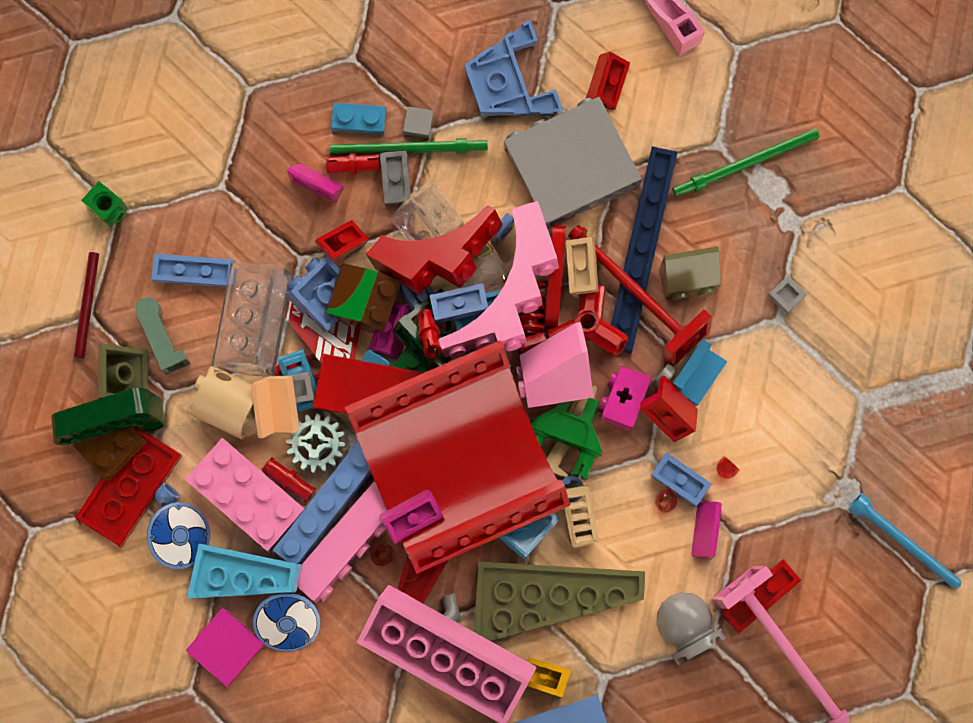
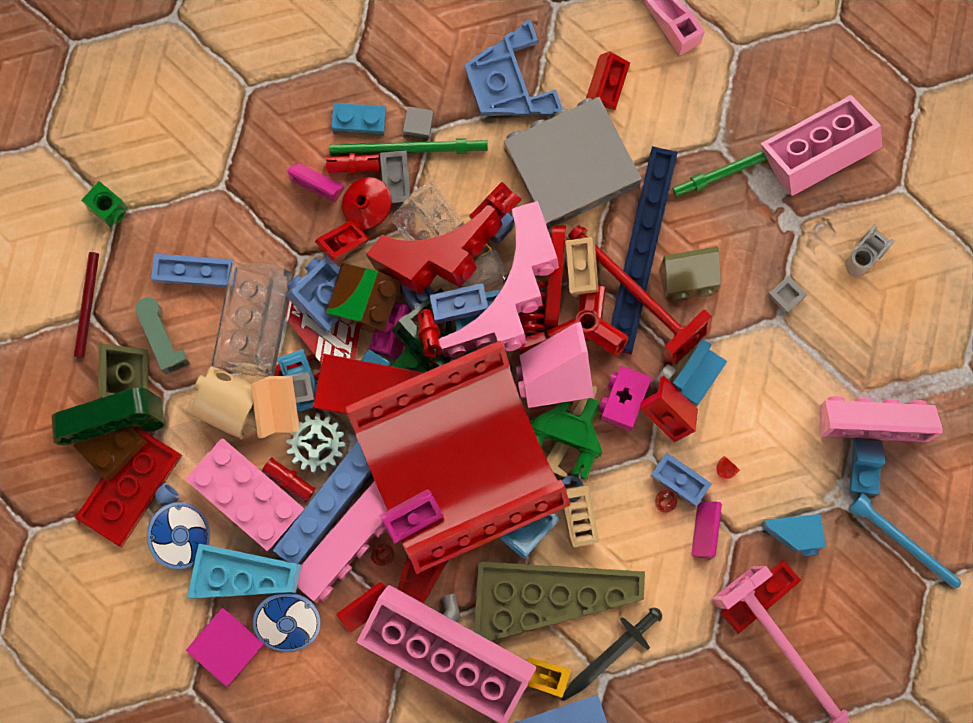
light grey tile [656,592,726,665] -> none
none -> red slope [336,582,386,632]
none -> red dish [342,177,392,230]
none -> red hips [469,182,521,220]
none -> pearl dark grey sword [561,607,662,701]
none -> bright pink slope [761,95,882,196]
none -> dark azure slope [762,514,826,557]
none -> bright pink slope [820,396,942,442]
none -> light grey piece [845,224,895,277]
none -> dark azure slope [849,438,885,496]

